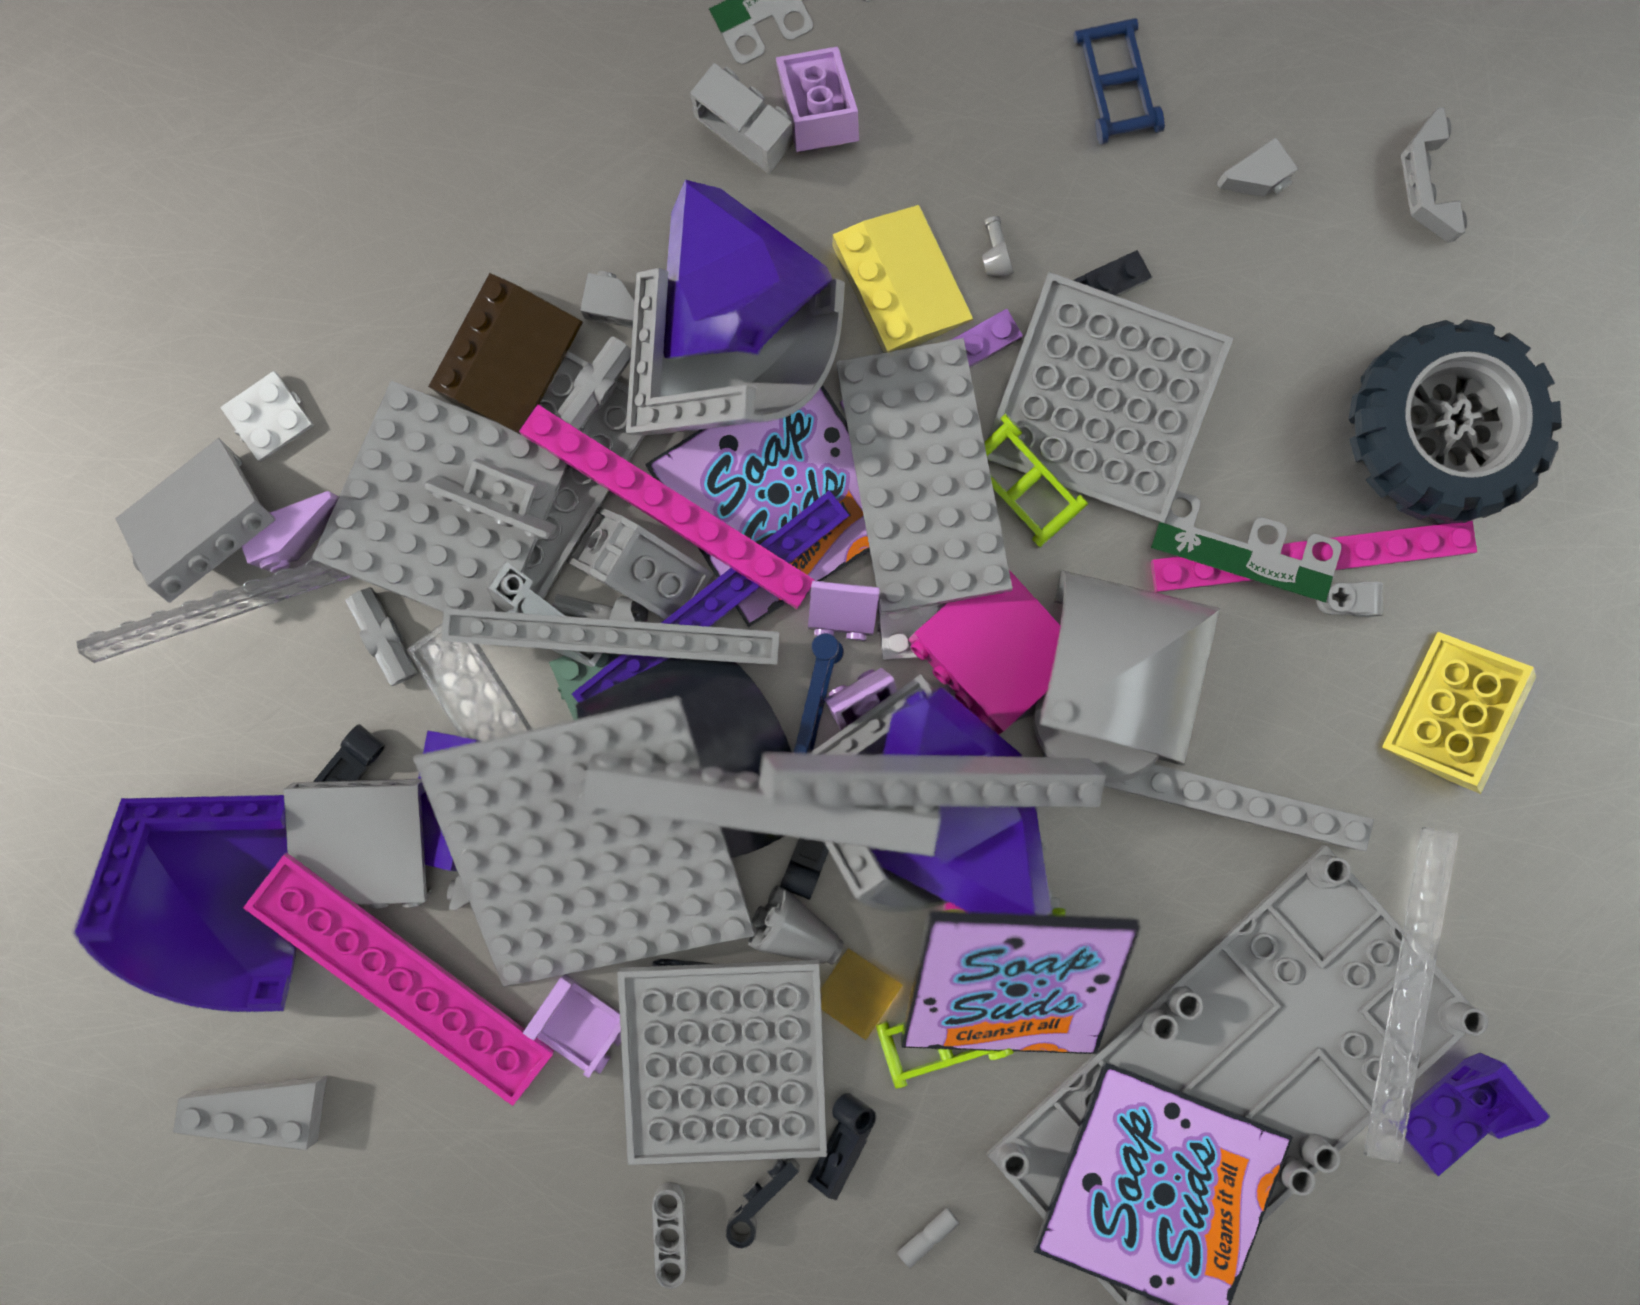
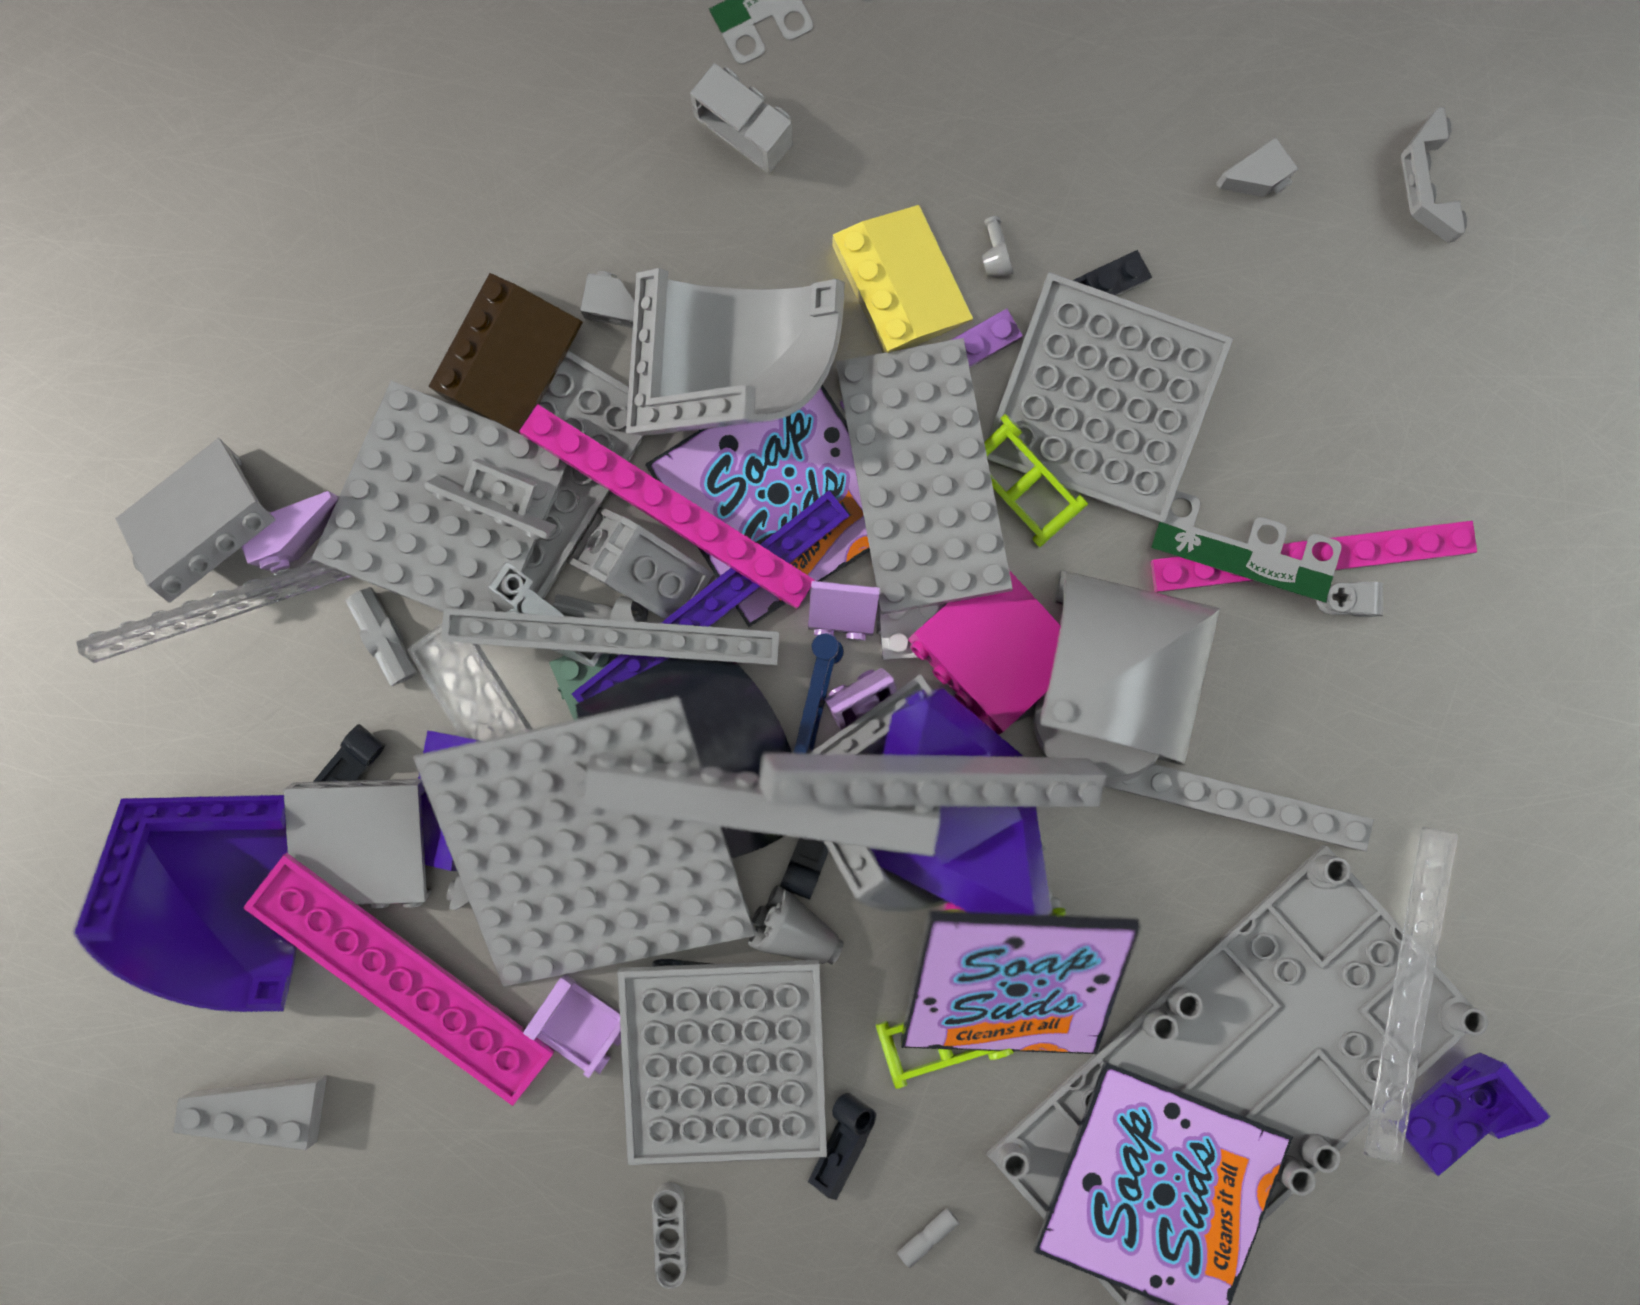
white plate [220,371,314,462] -> none
light grey piece [555,336,631,431] -> none
dark purple panel [663,179,832,359] -> none
black plate [726,1158,800,1248] -> none
lavender slope [776,47,859,152] -> none
clear yellow tile [820,947,903,1040] -> none
dark blue piece [1074,18,1165,145] -> none
black wheel [1348,319,1562,524] -> none
light yellow slope [1382,632,1536,794] -> none

